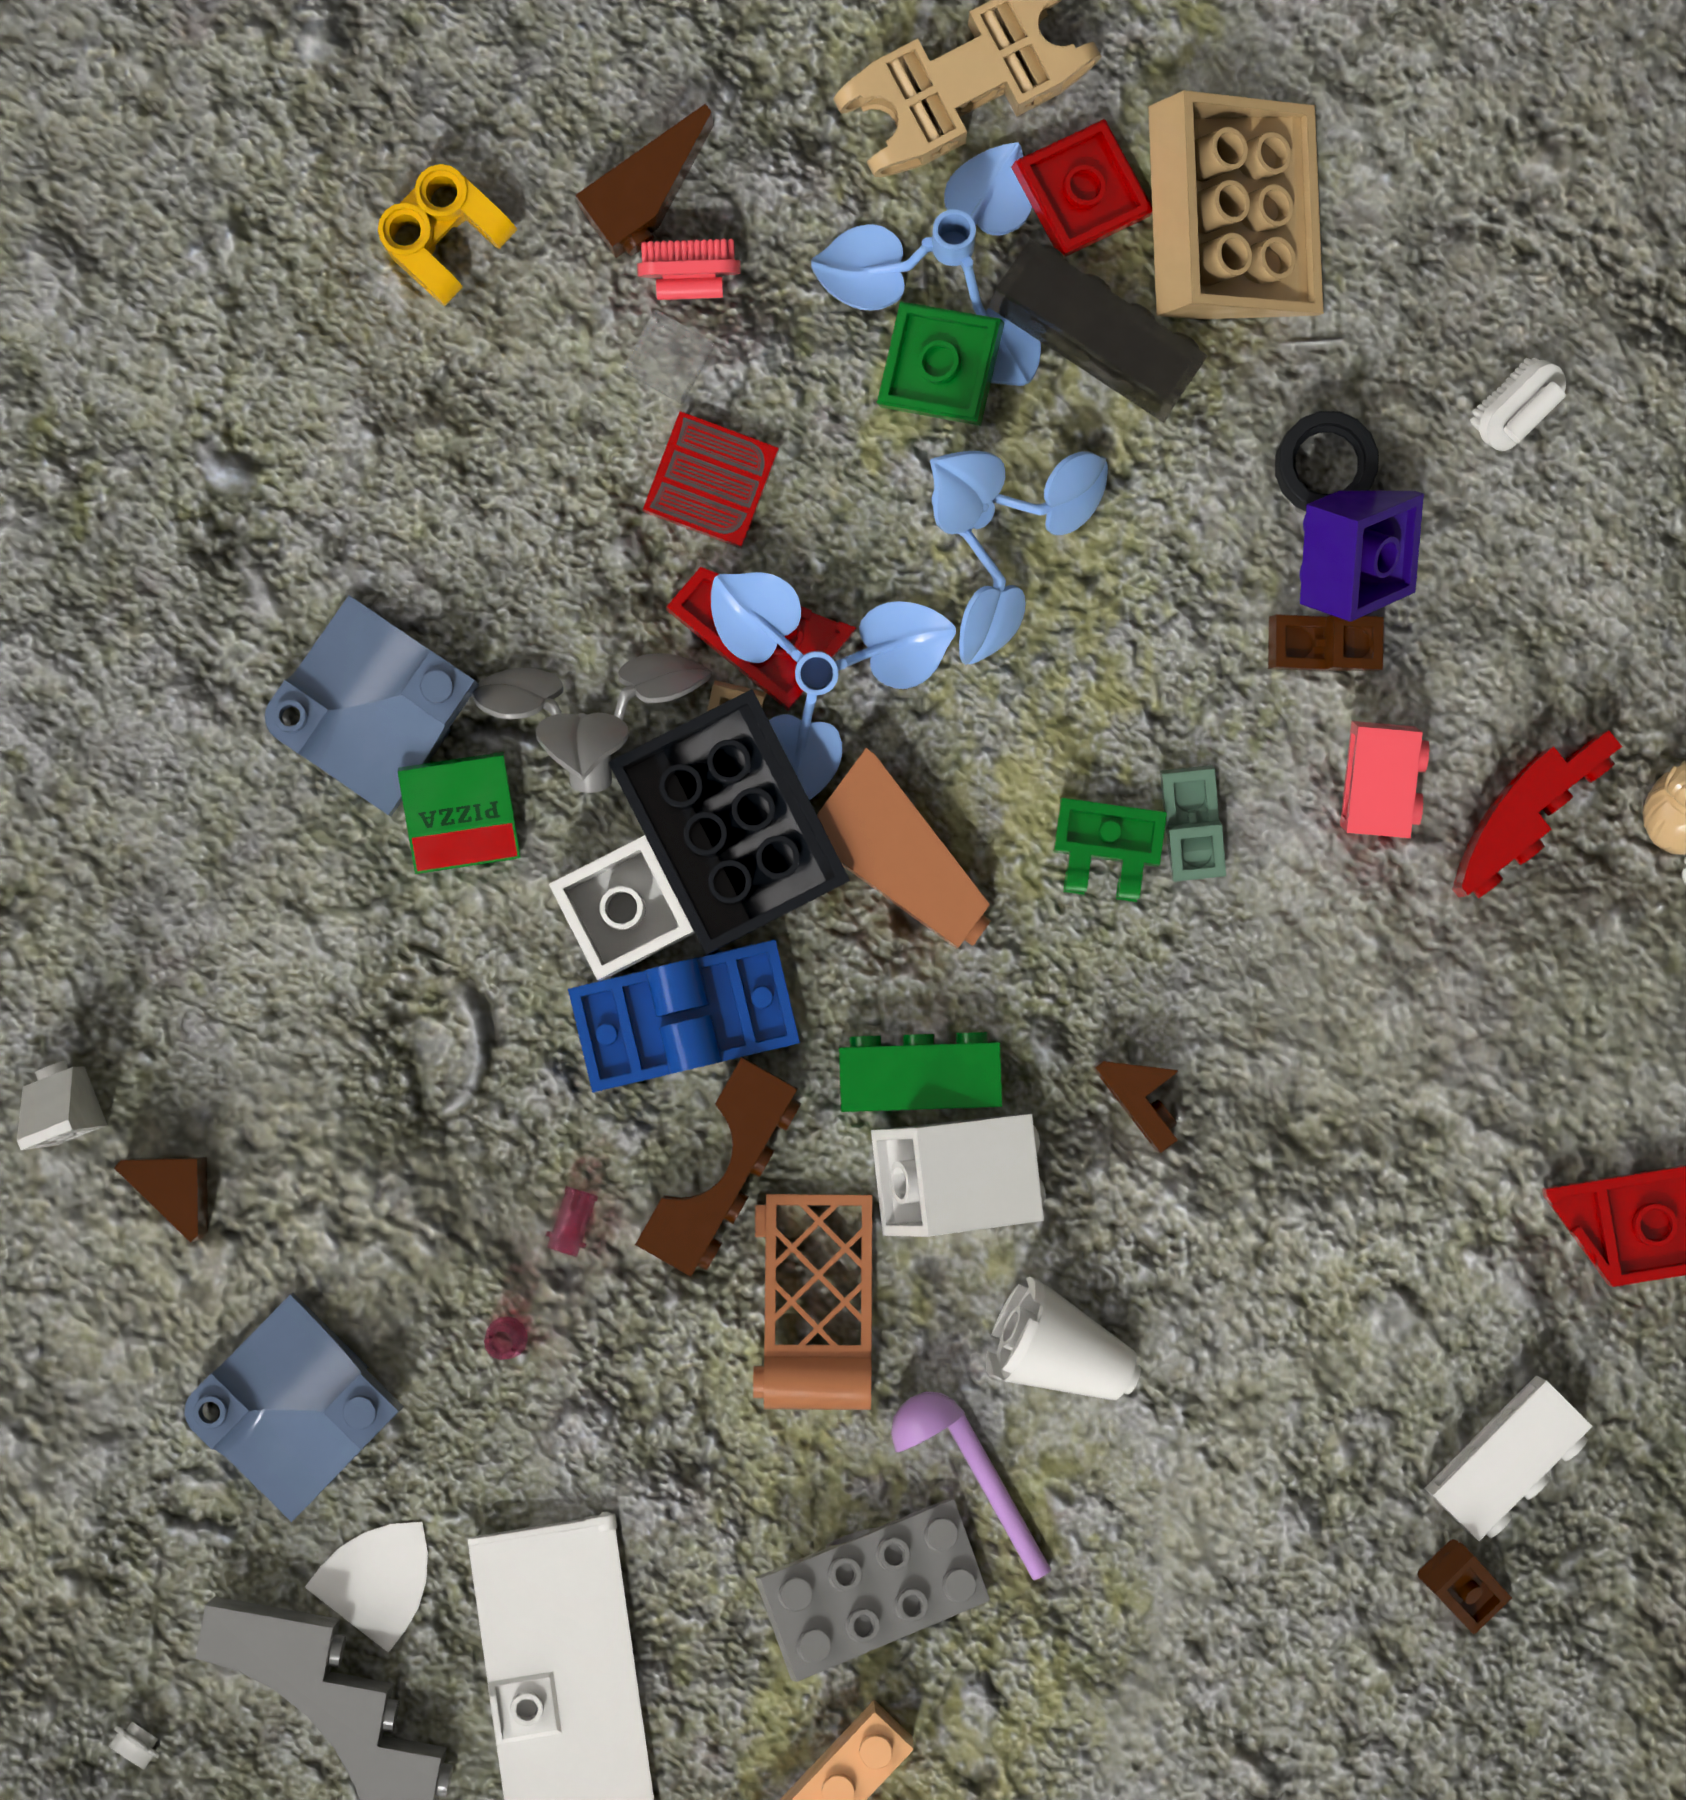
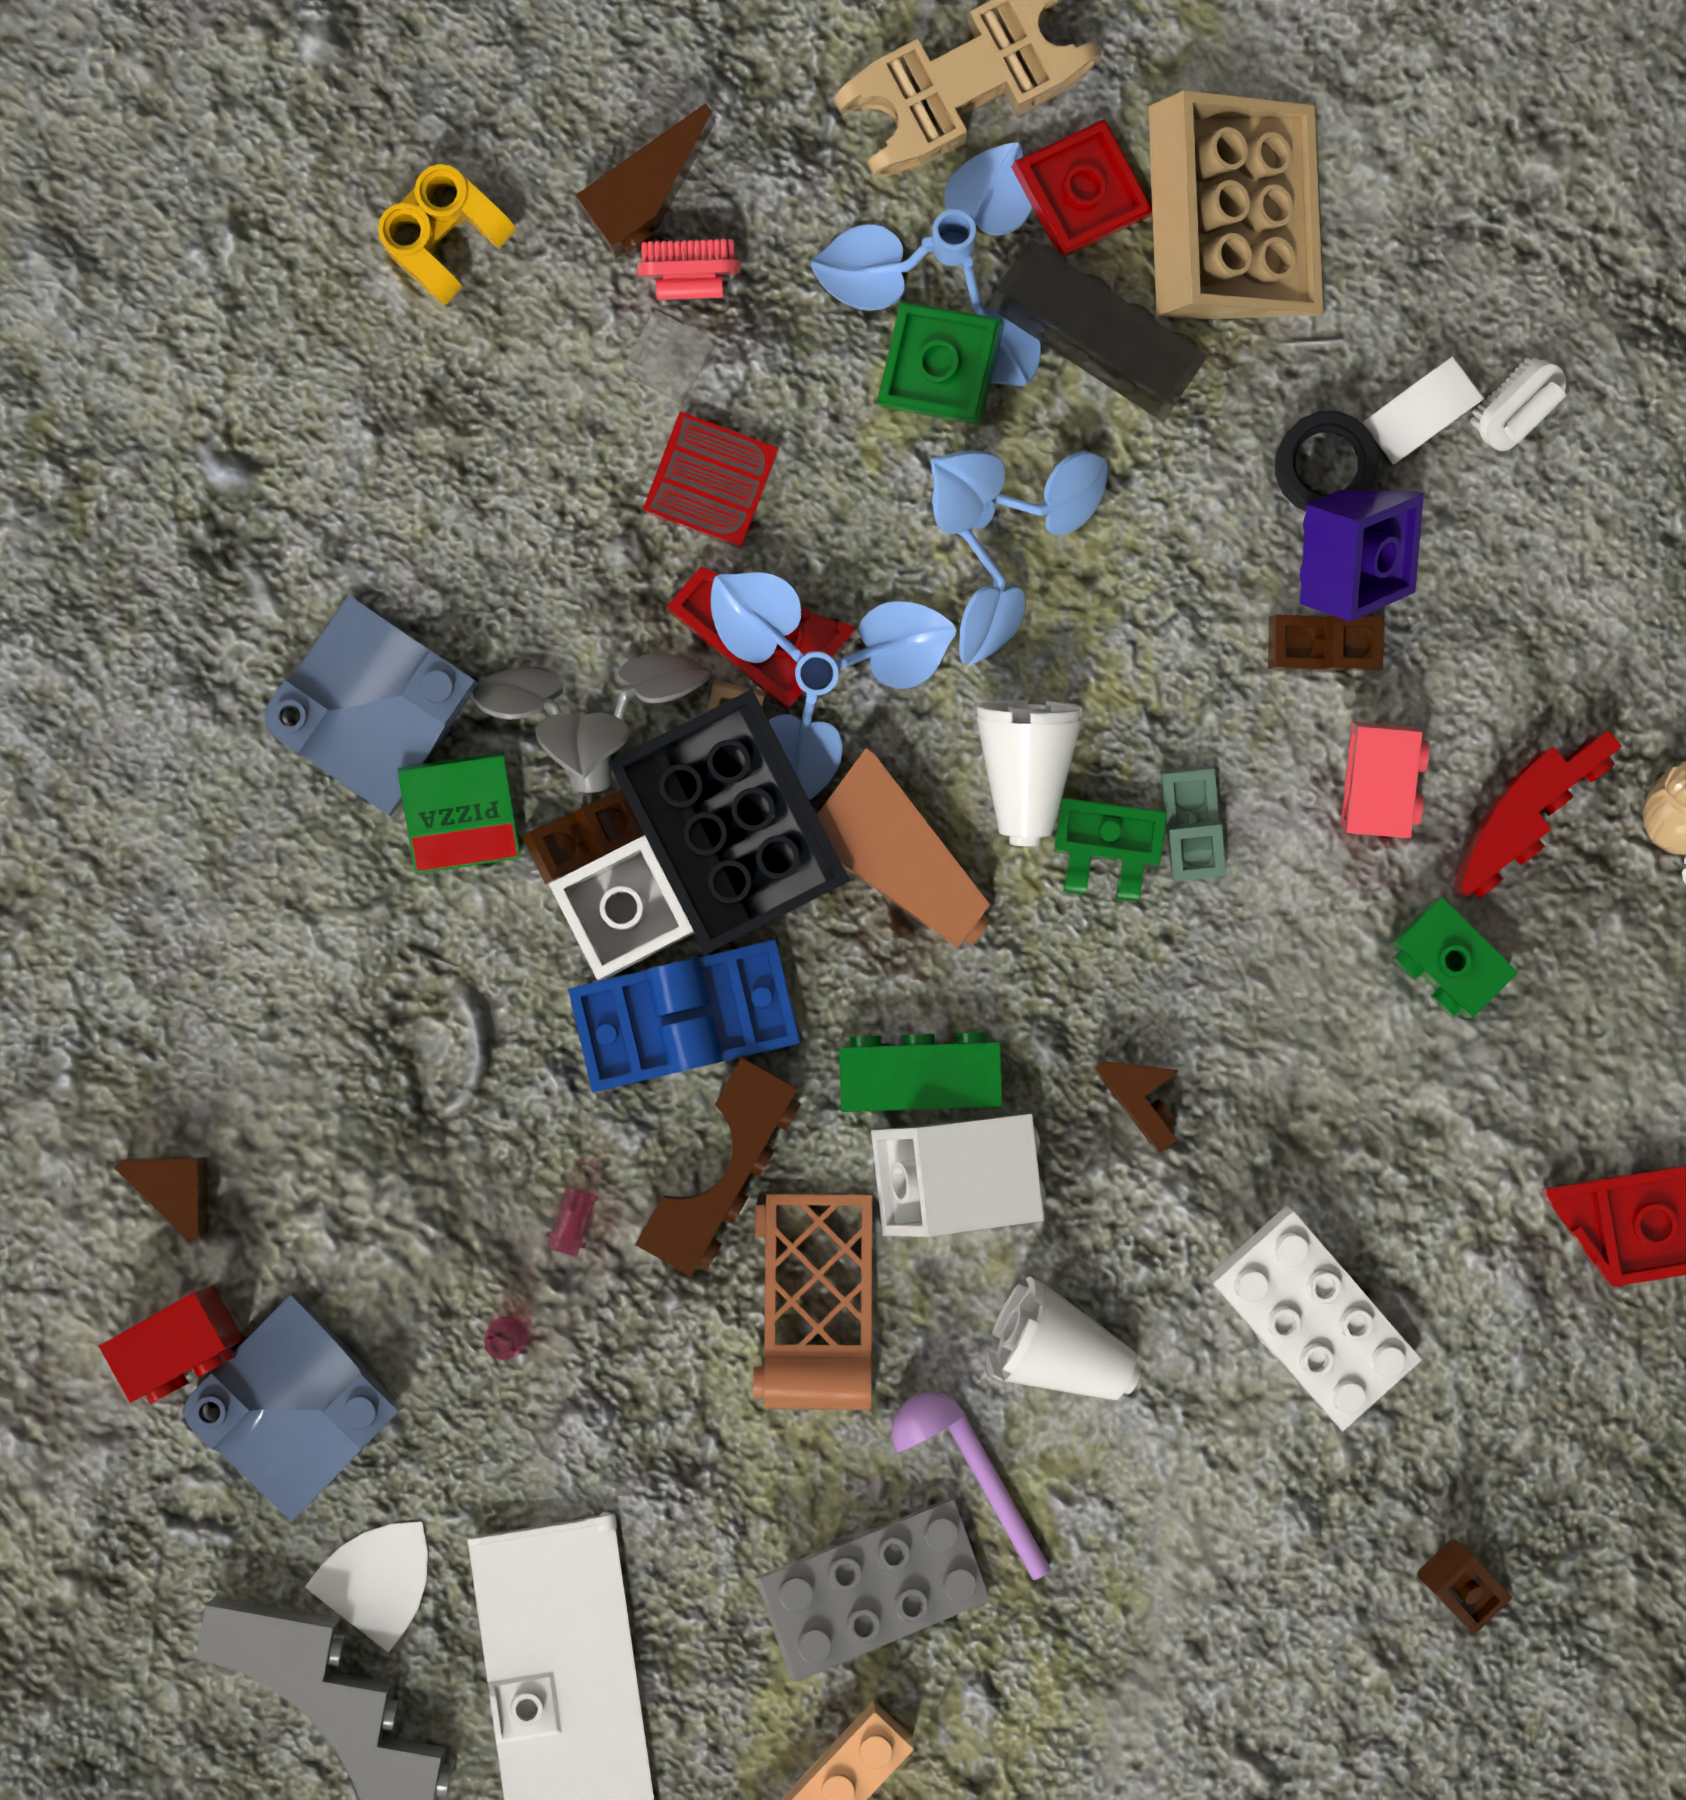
white slope [17,1061,107,1150] -> none
white plate [109,1722,160,1770] -> none
white brick [1424,1375,1593,1541] -> none
none -> red brick [98,1284,244,1405]
none -> reddish brown slope [523,790,645,885]
none -> white cone [976,700,1083,846]
none -> white plate [1207,1205,1422,1431]
none -> white slope [1362,356,1485,465]
none -> green brick [1389,897,1518,1018]

